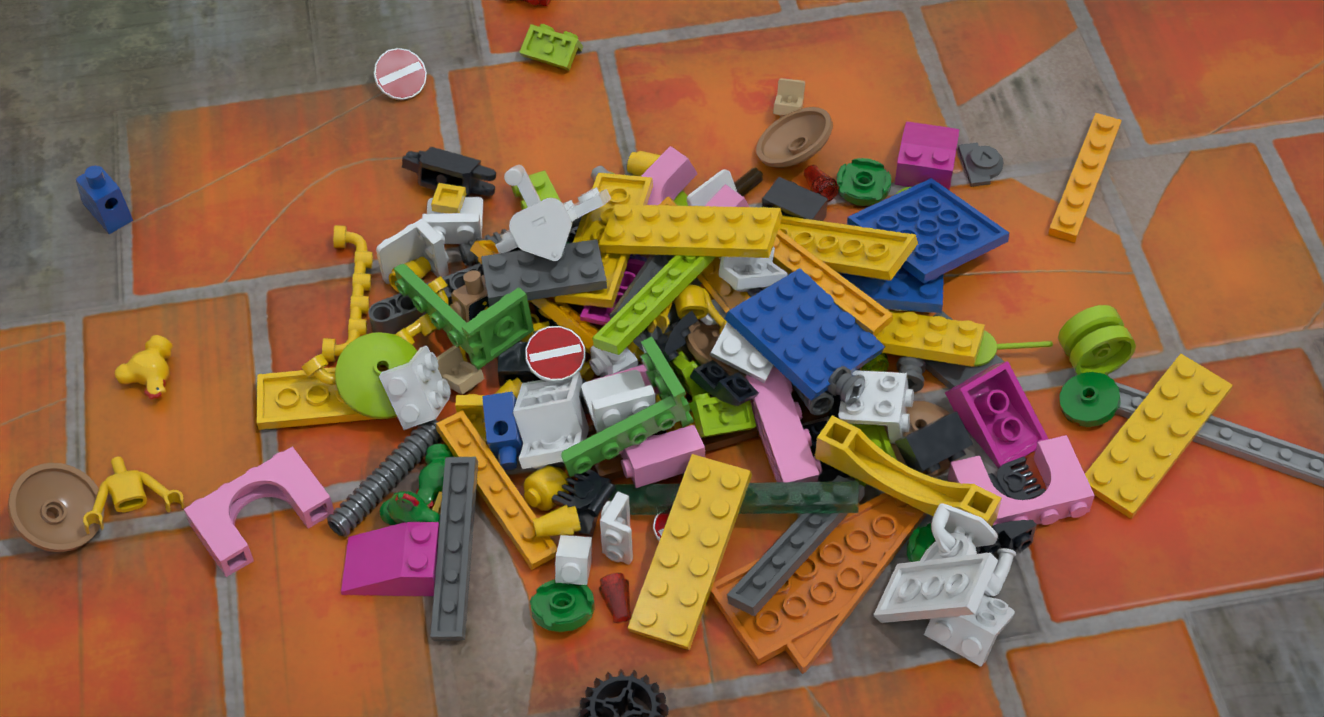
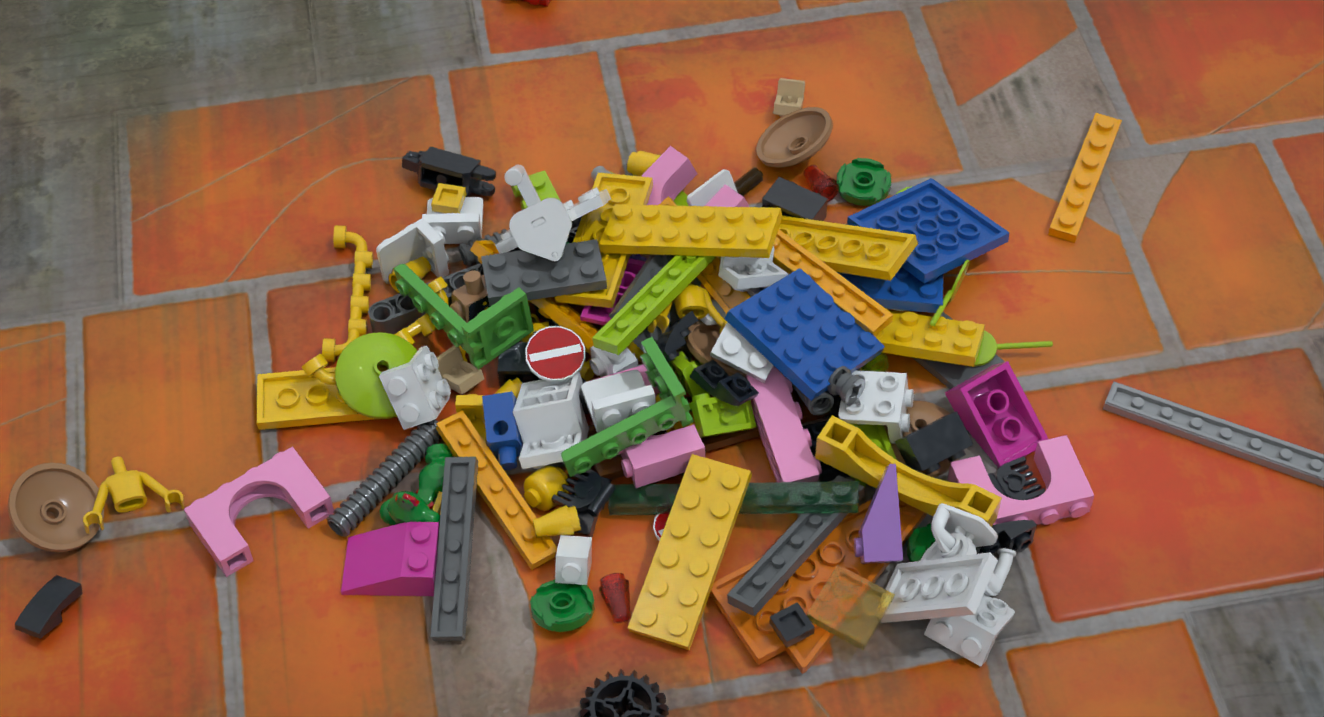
blue torso [76,166,133,234] -> none
yellow animal [114,335,173,399] -> none
piece [374,48,427,100] -> none
lime bracket [519,24,583,71] -> none
white bracket [600,492,633,564] -> none
dark pink slope [895,121,960,191] -> none
dark grey wheel [896,356,926,392] -> none
dark grey piece [958,142,1004,187] -> none
lime wheel [1058,305,1136,375] -> none
green plate [1059,372,1121,427] -> none
yellow plate [1085,353,1233,519] -> none
none -> black slope [15,575,83,639]
none -> black plate [769,602,815,648]
none -> clear yellow plate [807,564,895,651]
none -> medium lavender slope [854,464,903,564]
none -> lime piece [930,259,970,326]

